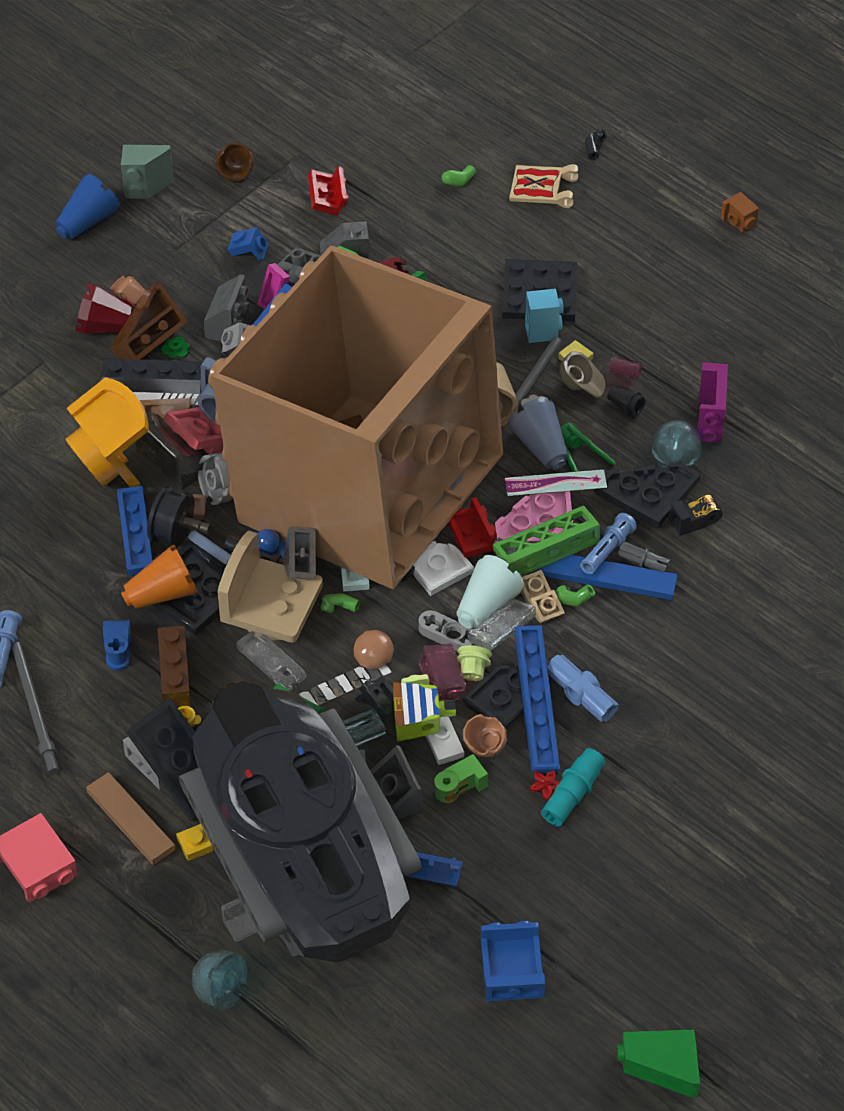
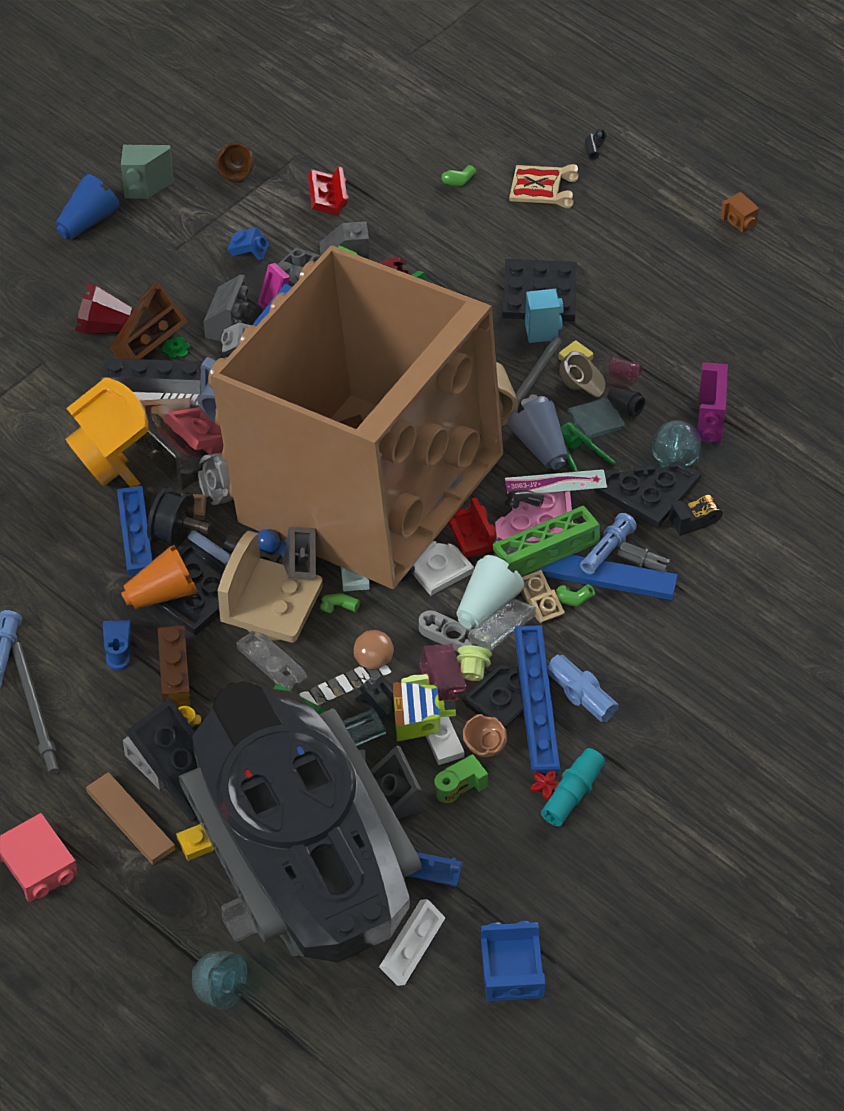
nougat head [110,276,146,310] -> none
green slope [617,1030,700,1098] -> none
none -> white plate [379,899,445,986]
none -> black arm [505,490,544,509]
none -> clear light blue piece [568,398,626,439]

